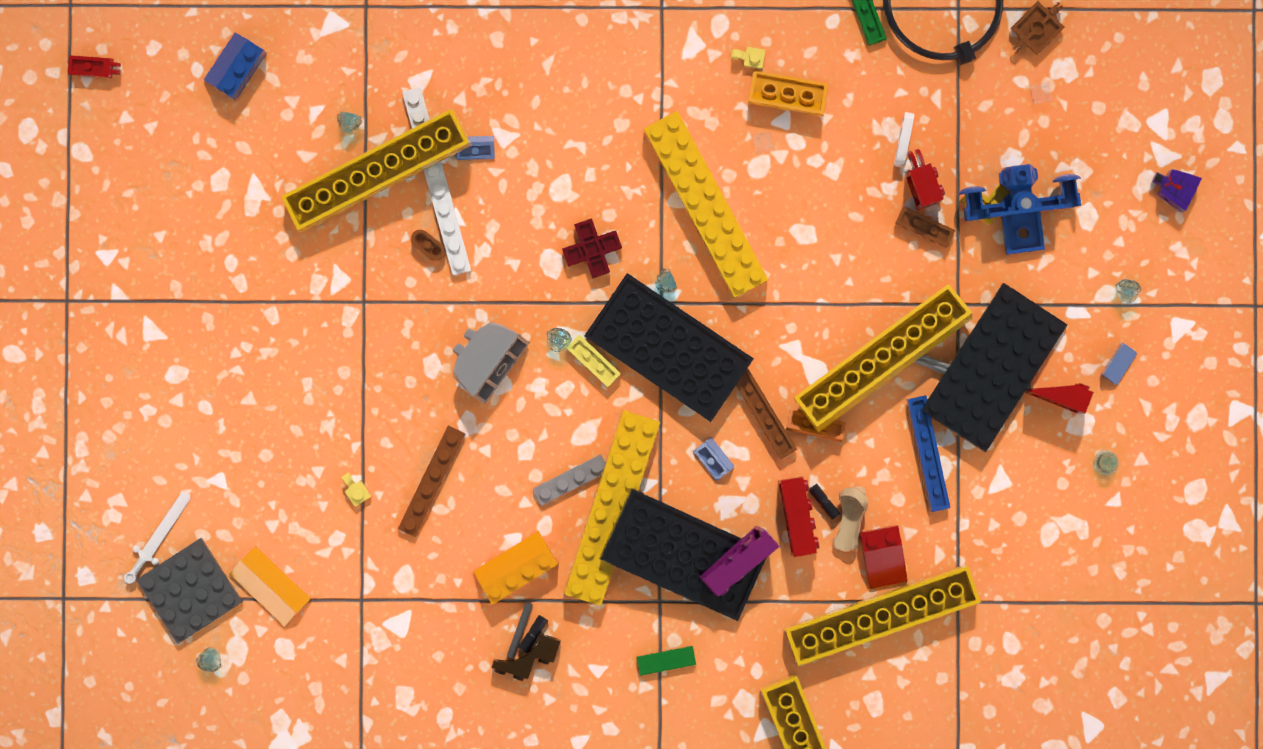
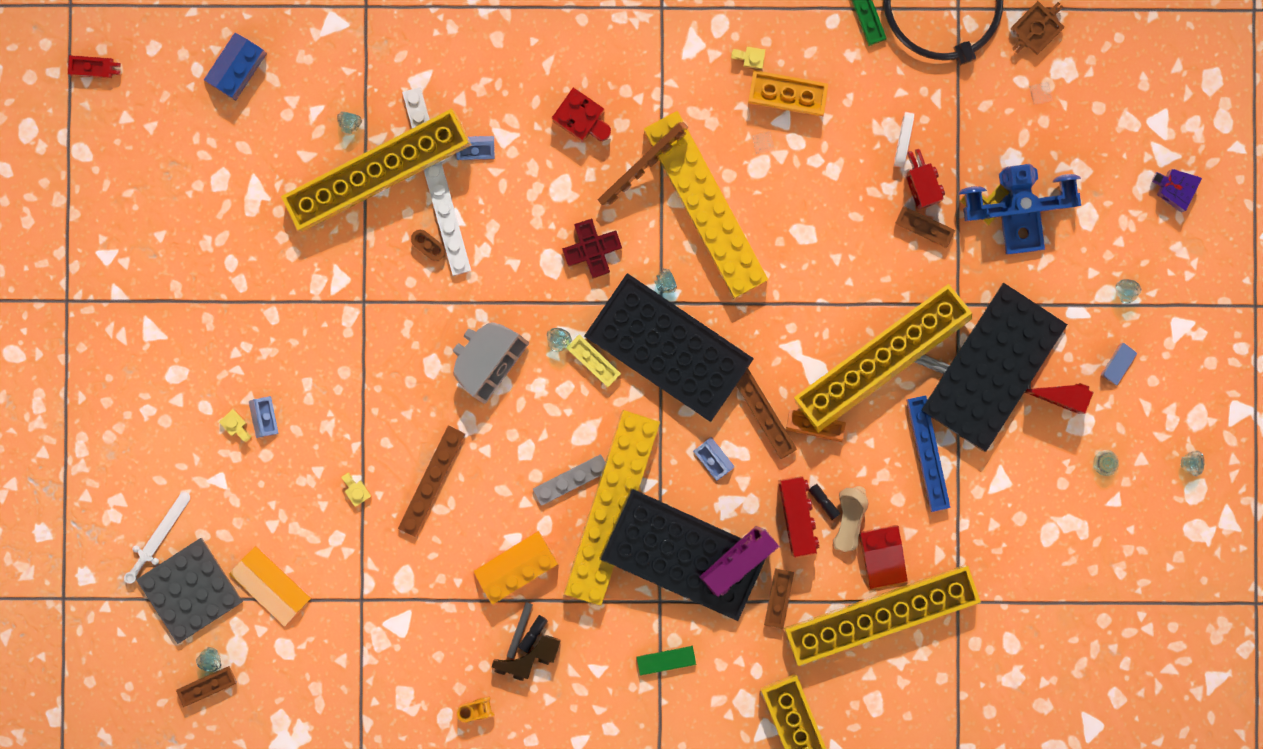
none -> dark orange plate [176,666,237,708]
none -> light yellow plate [219,409,252,442]
none -> medium blue slope [249,396,279,438]
none -> light orange piece [457,696,495,722]
none -> red brick [551,87,611,143]
none -> dark orange plate [597,122,689,205]
none -> dark orange plate [764,568,794,629]
none -> clear light blue cone [1181,450,1205,477]

